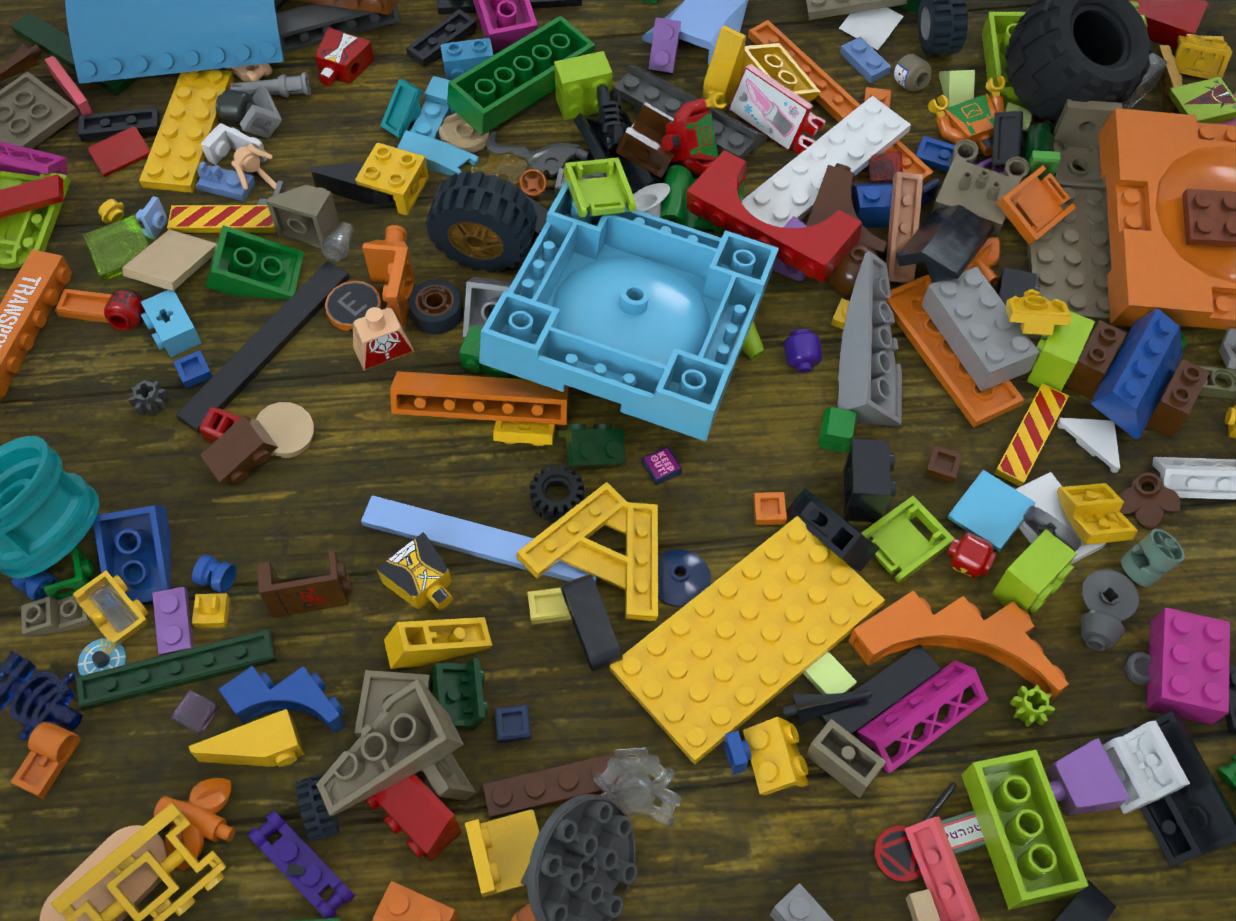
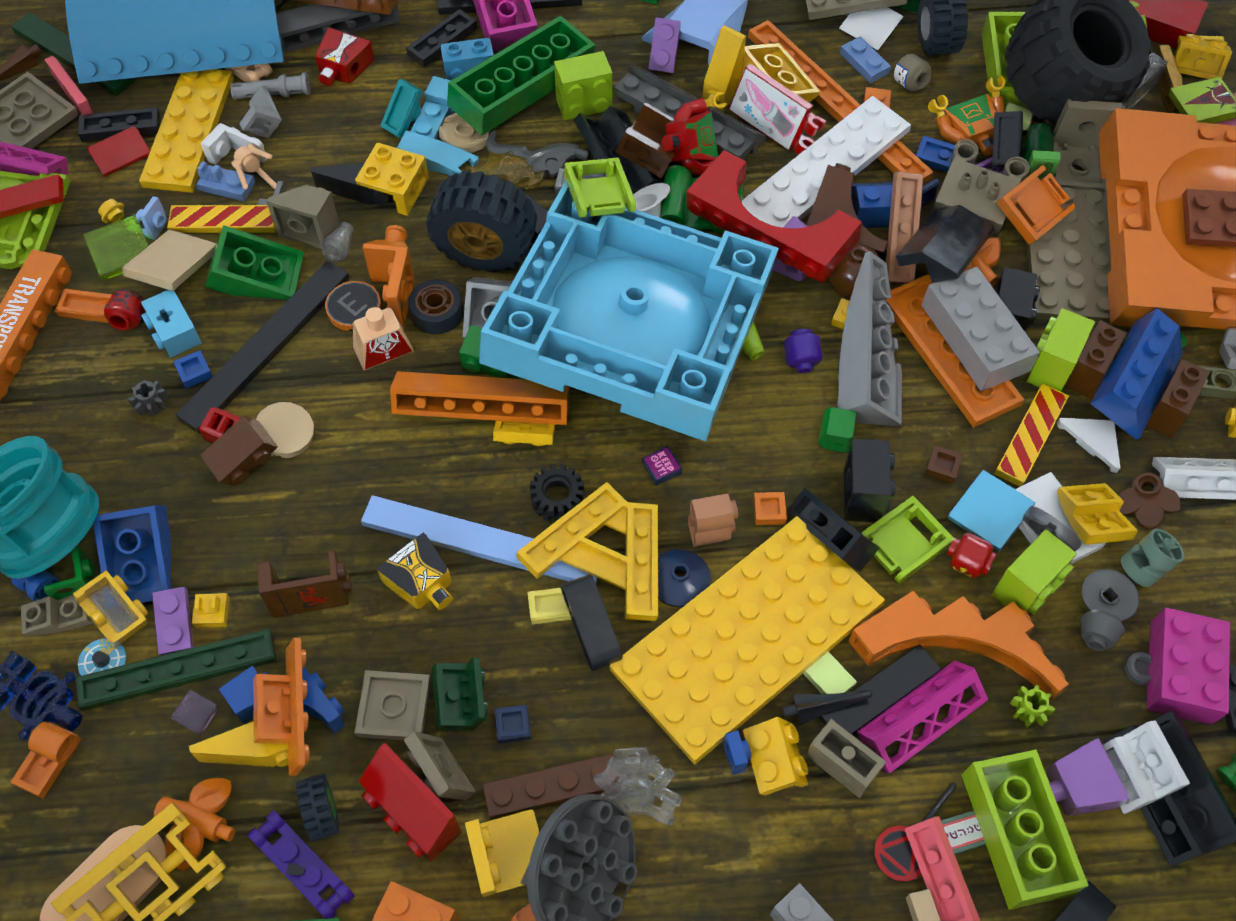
blue wheel [192,554,237,593] -> none
pearl dark grey head [215,89,256,125] -> none
dark tan wedge [316,679,464,816] -> none
yellow slope [384,617,492,669] -> none
orange wheel [518,169,546,200] -> none
dark green bracket [558,423,625,466] -> none
black hinge [596,85,624,152] -> none
clear red slope [869,151,903,182] -> none
yellowish green slope [939,70,975,108] -> none
yellow plate [1005,289,1072,335] -> none
none -> orange bracket [253,638,310,776]
none -> nougat brick [688,493,738,547]

